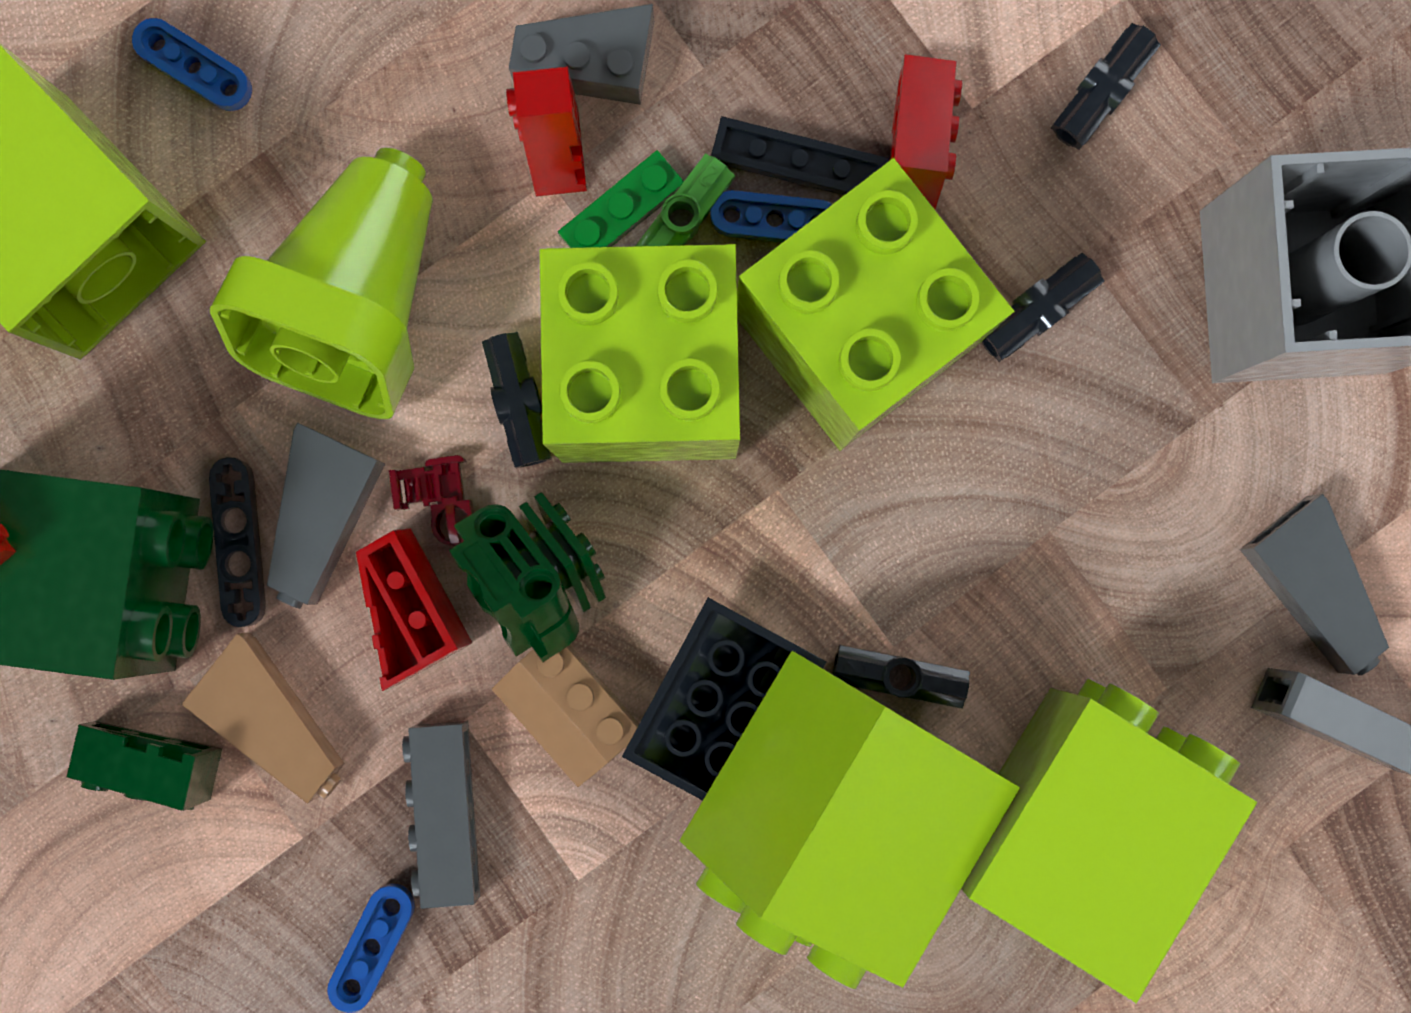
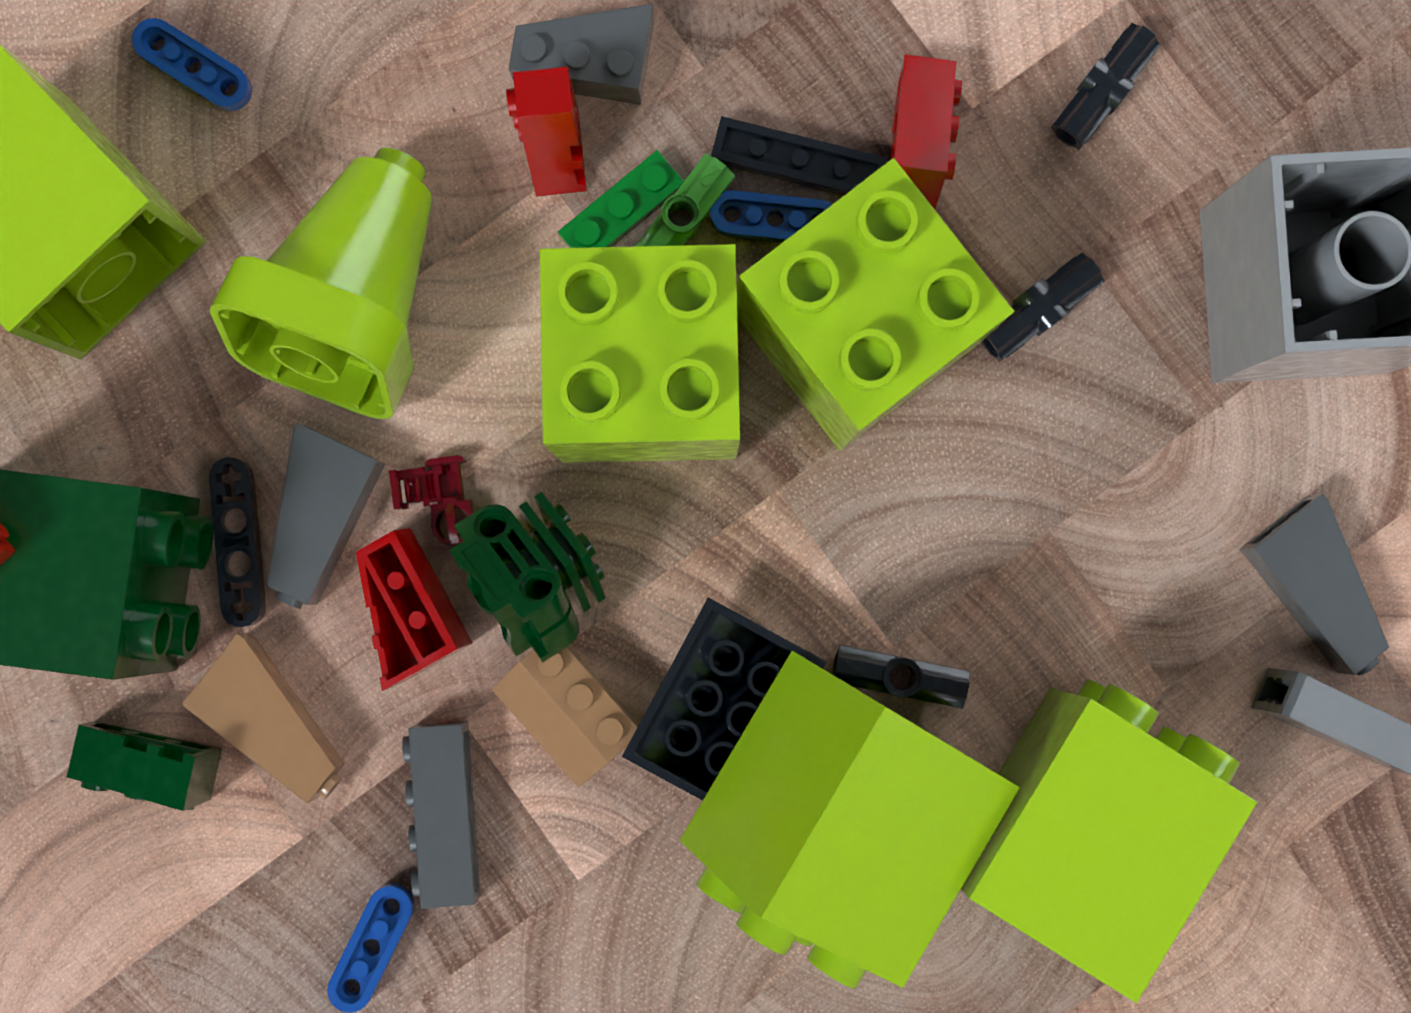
black piece [482,332,552,469] -> none

